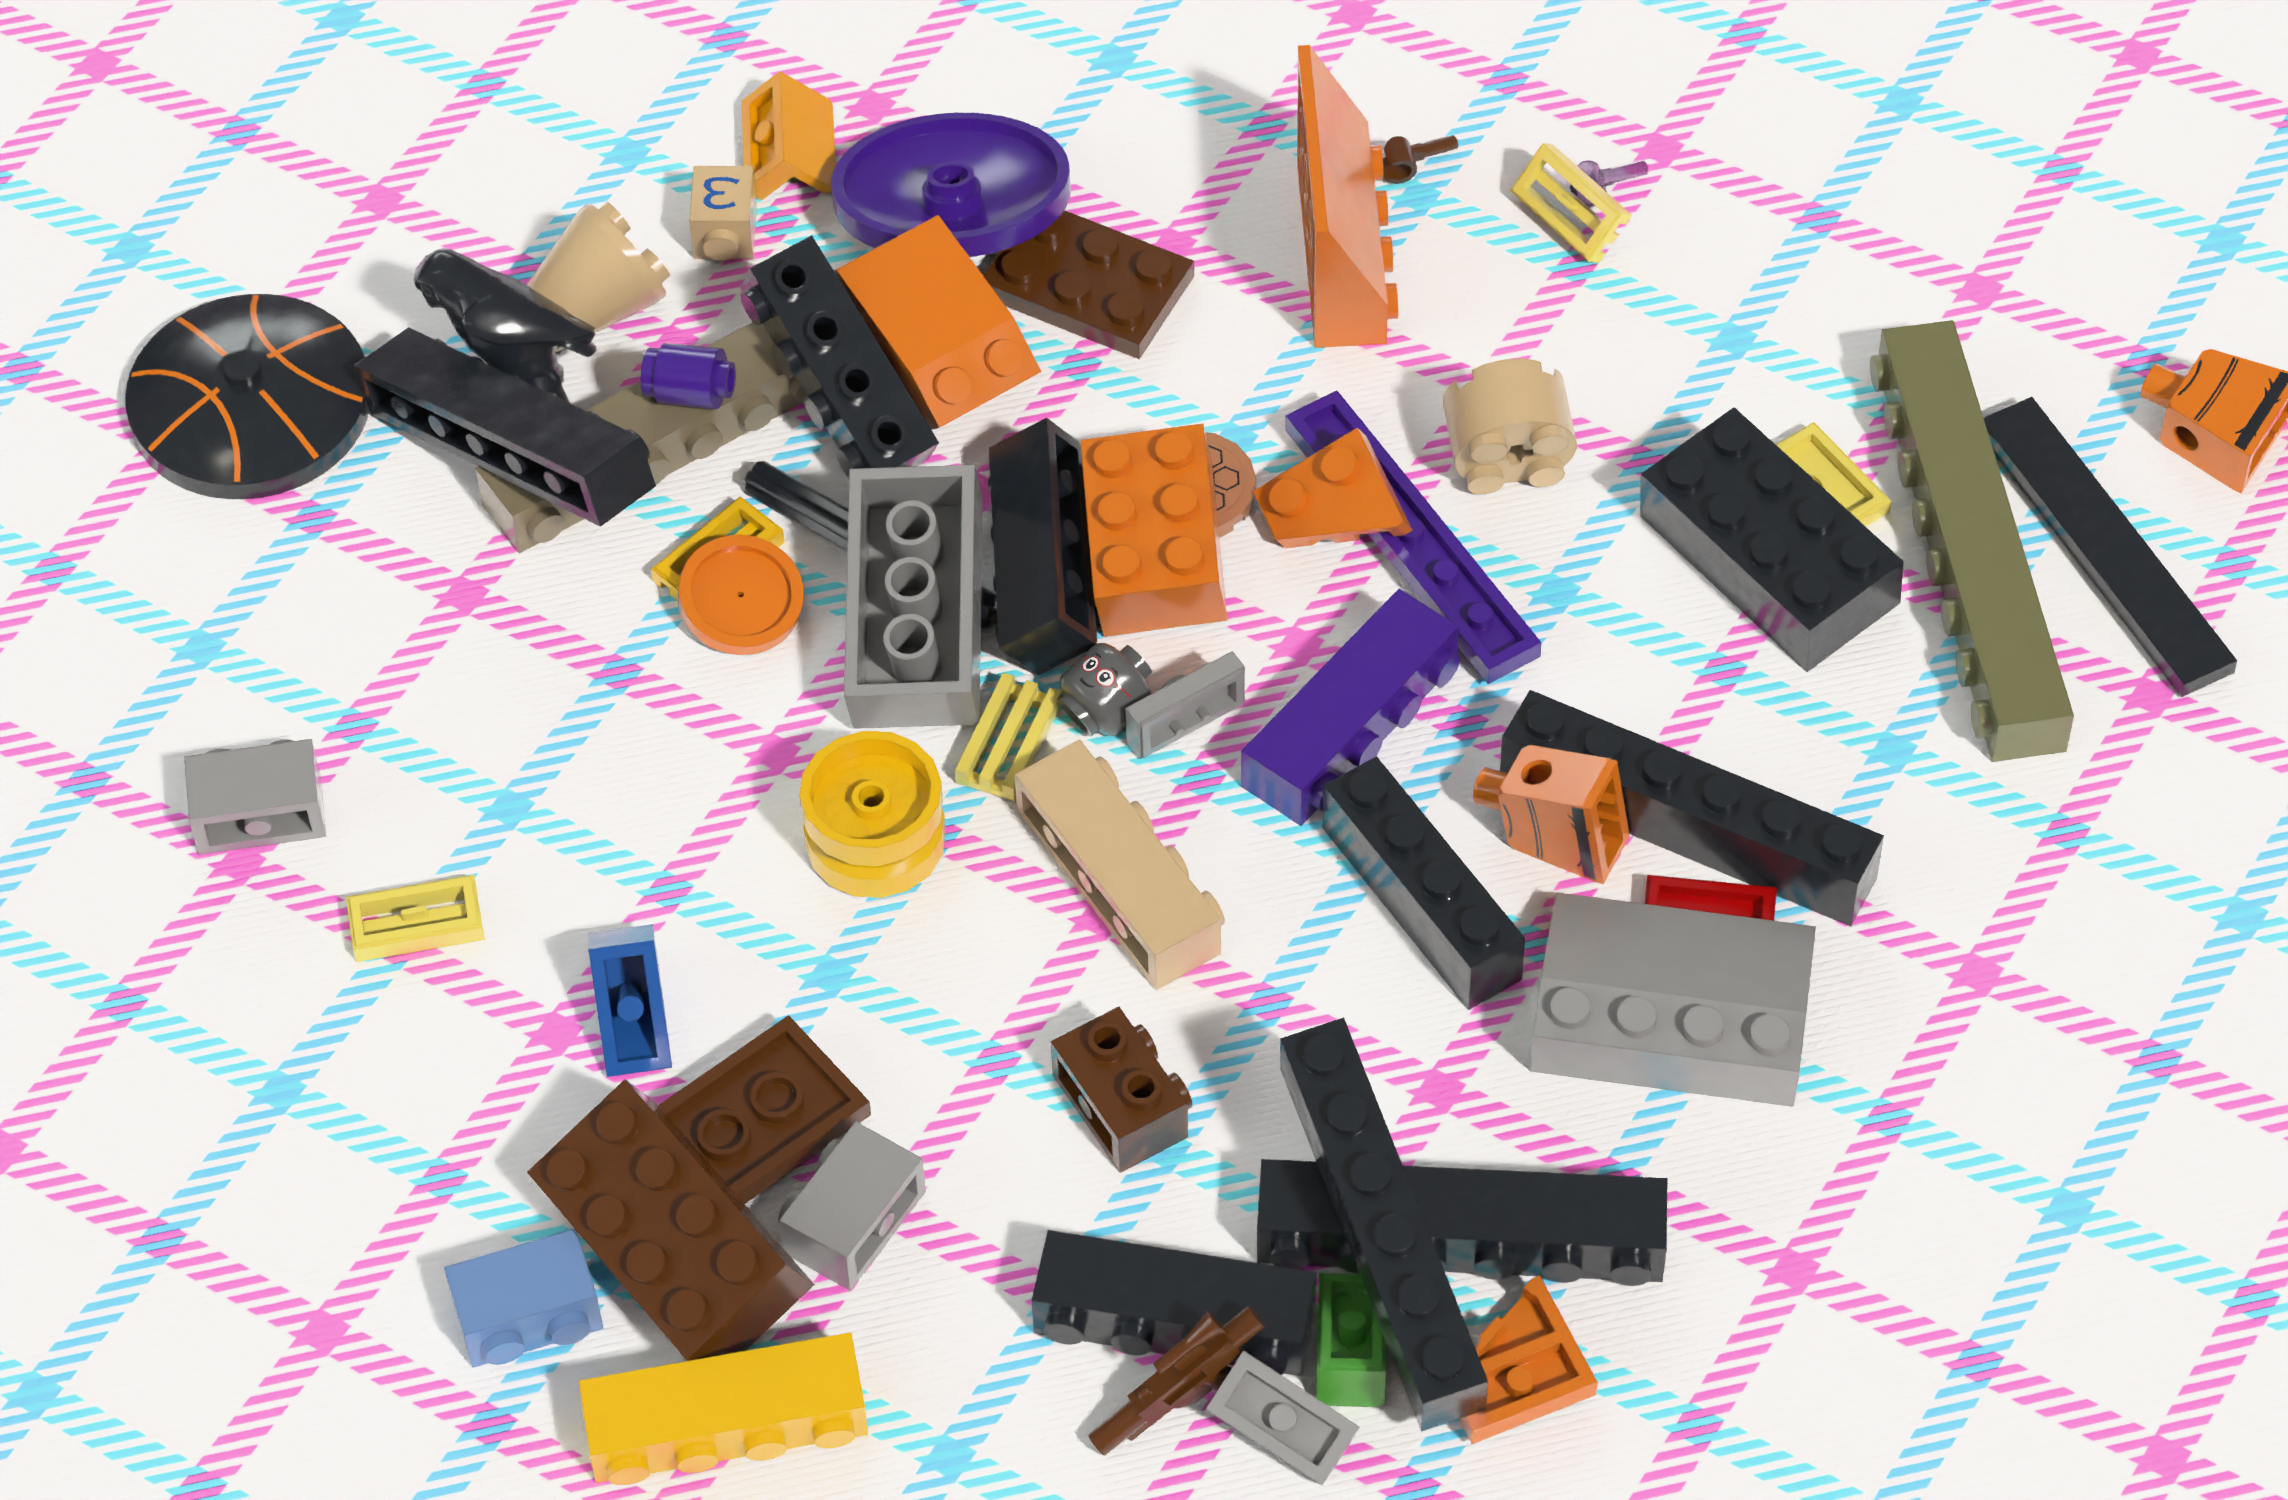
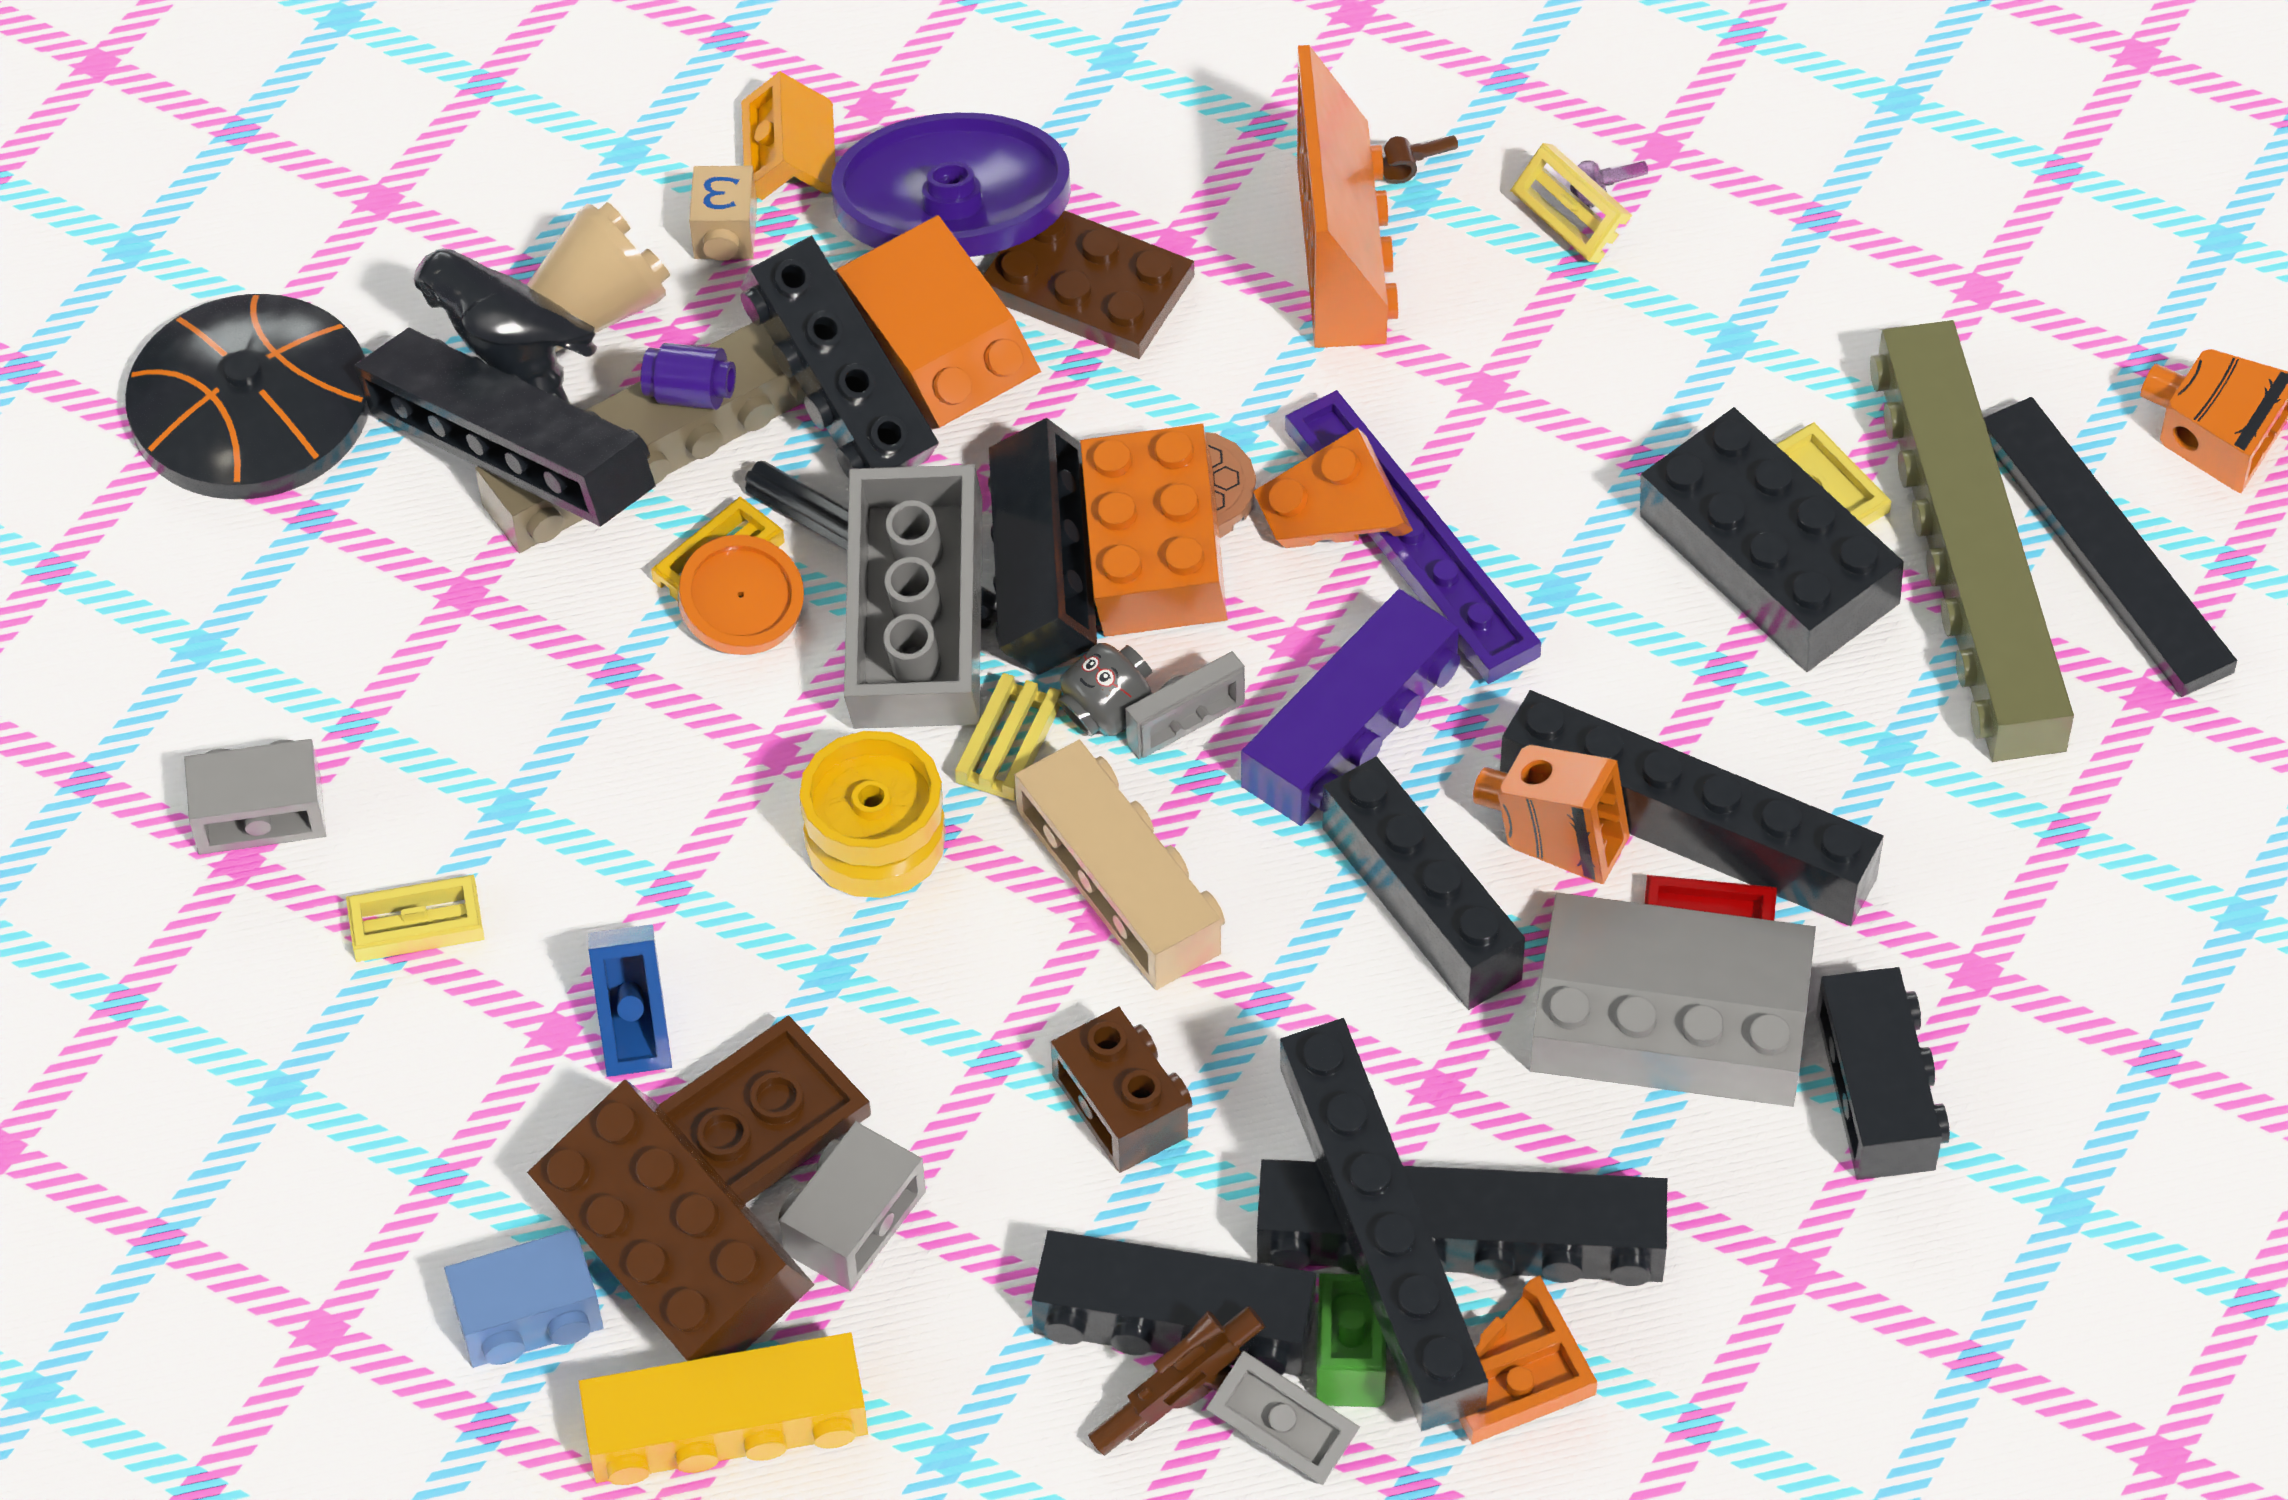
tan brick [1443,358,1577,495] -> none
none -> black brick [1816,967,1950,1180]

